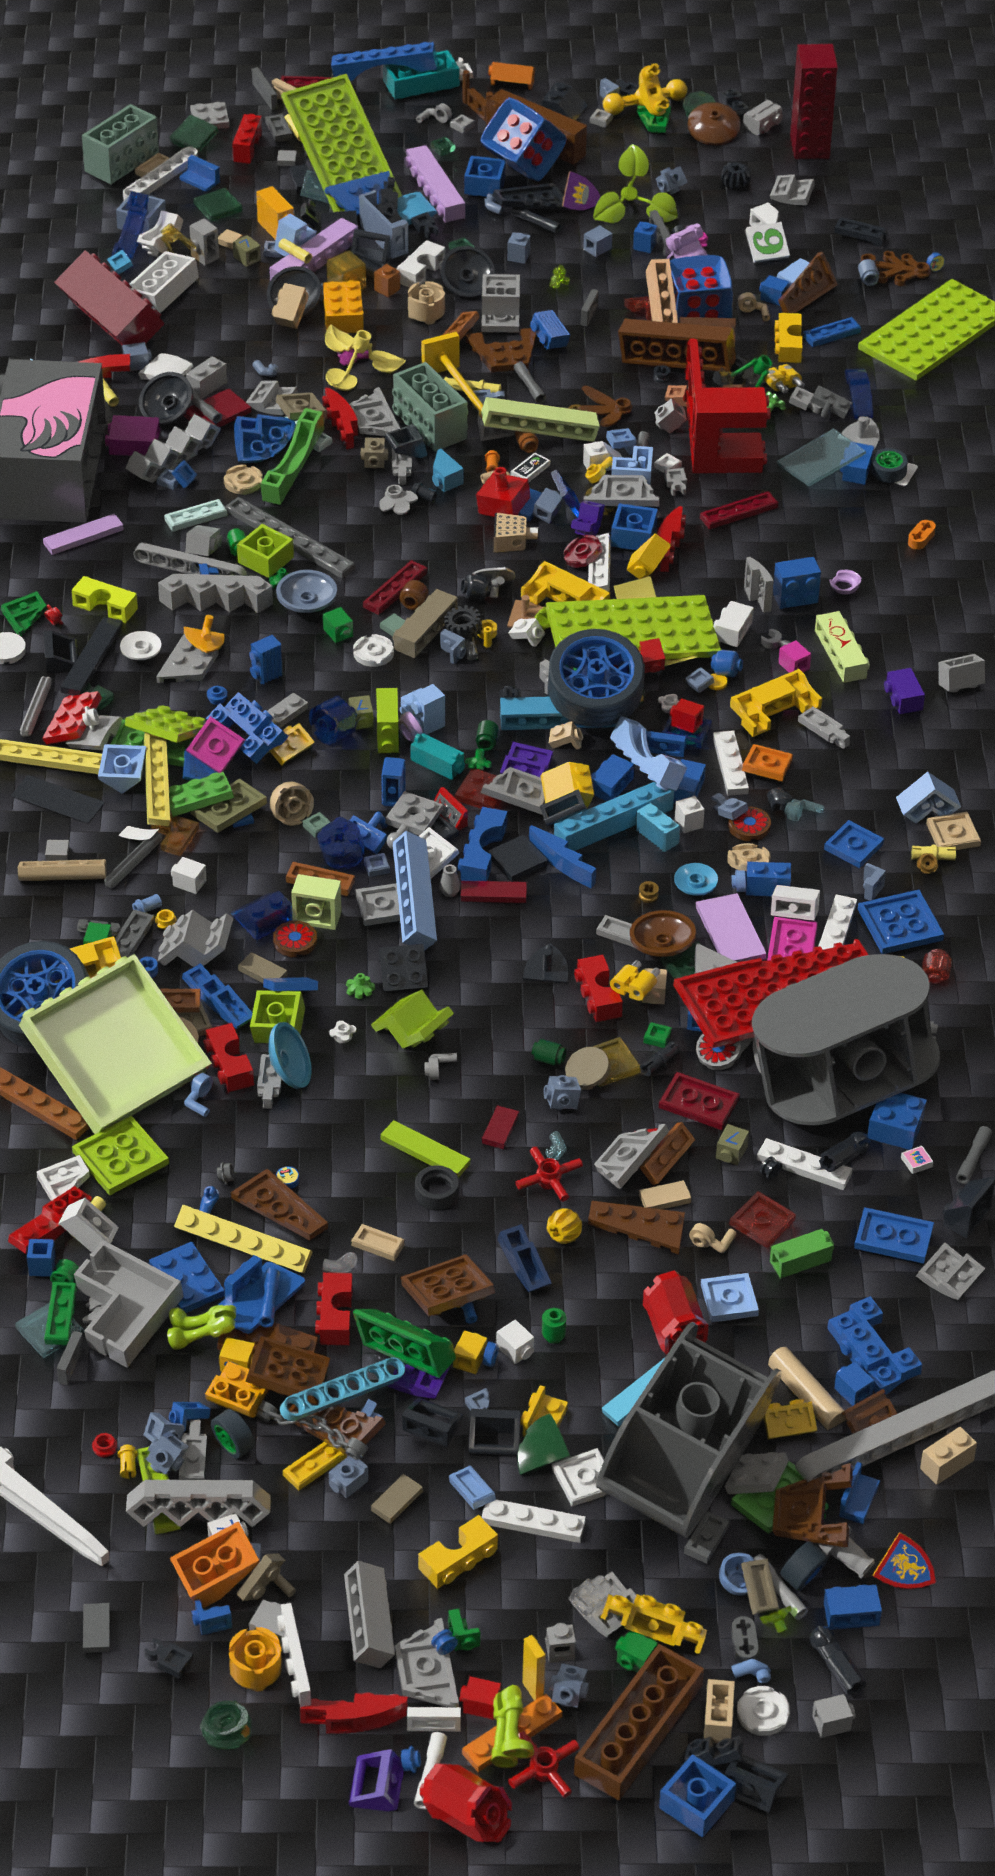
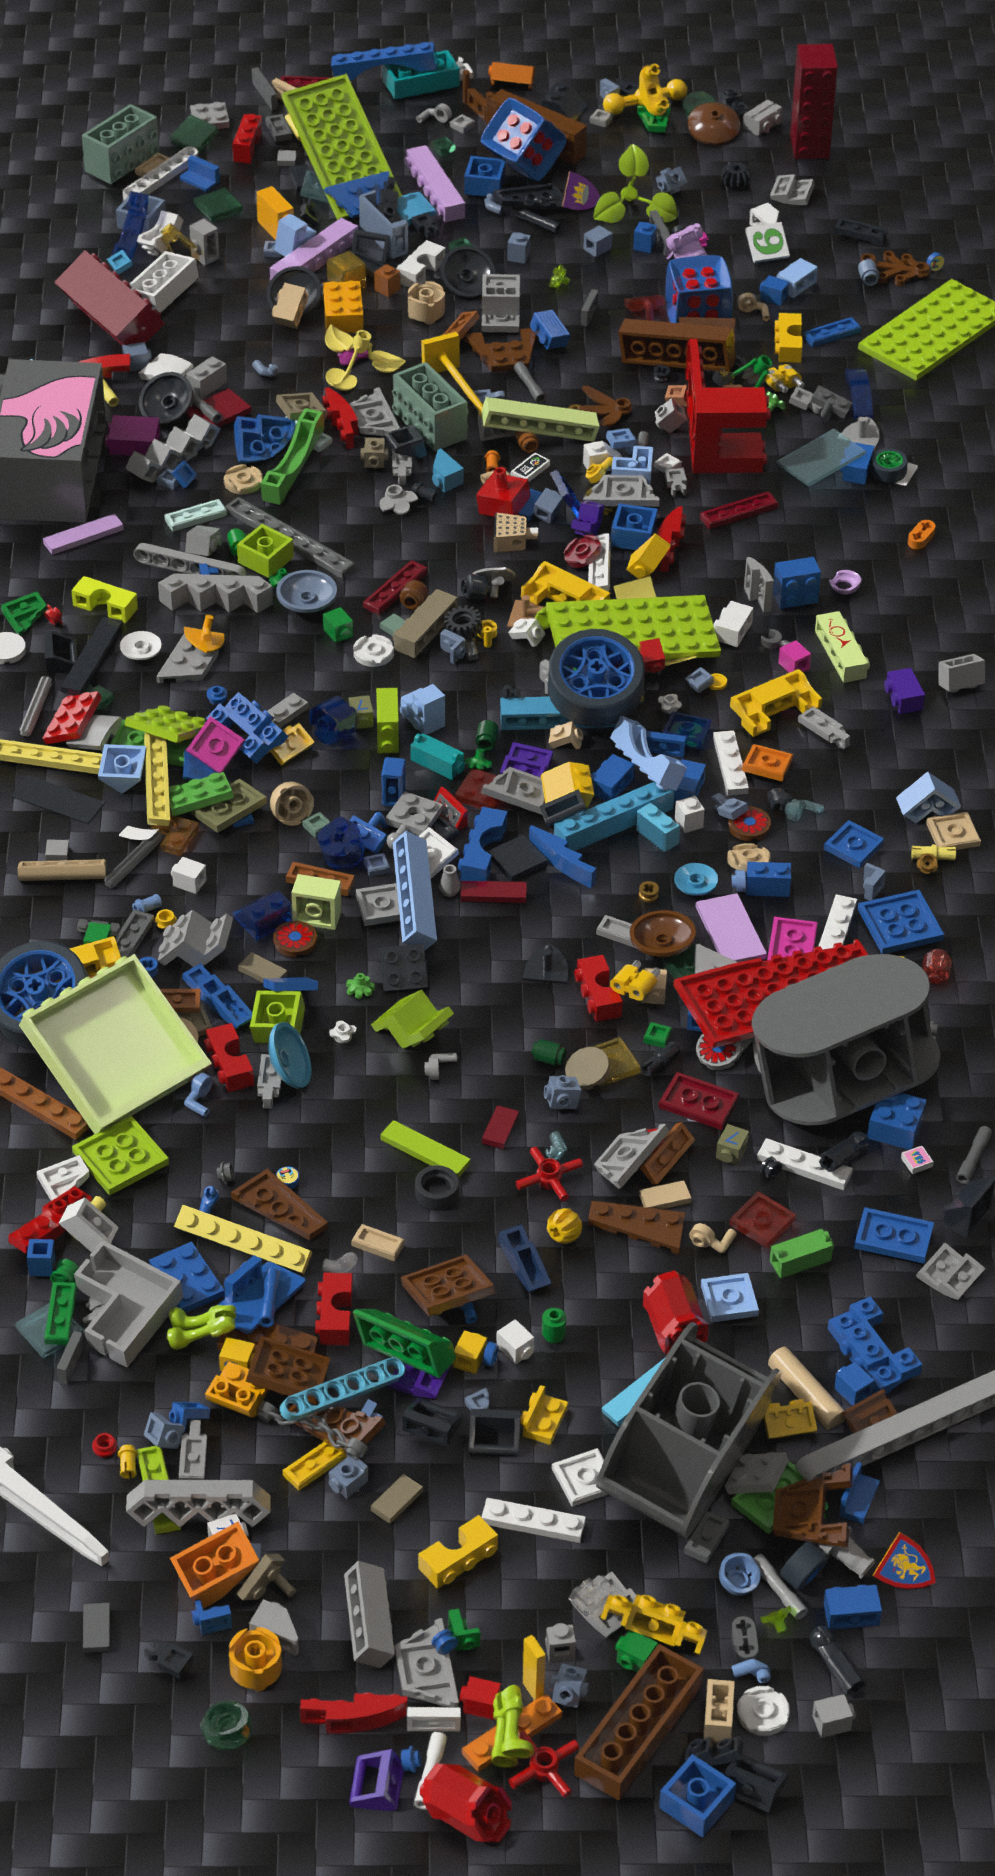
white plate [82,706,100,731] -> none
sand blue brick [146,1432,189,1474] -> none
black wheel [211,1409,255,1459] -> none
tan tile [218,229,242,249] -> none
olive brick [233,235,261,267] -> none
light grey slope [246,381,298,415] -> none
blue brick [249,635,282,684] -> none
white plate [277,1603,311,1707] -> none
light yellow piece [279,238,312,263] -> none
black tile [320,210,358,231] -> none
lavender piece [398,711,423,742] -> none
light yellow pin [444,377,501,393] -> none
medium blue tile [449,1466,496,1510] -> none
dark green brick [517,1413,570,1475] -> none
light nougat brick [646,259,678,323] -> none
red brick [670,699,704,733] -> none
blue head [711,650,743,678] -> none
dark tan tile [741,1559,779,1614] -> none
white brick [771,885,820,920] -> none
reddish brown wing [778,252,838,313] -> none
tan brick [920,1427,977,1485] -> none

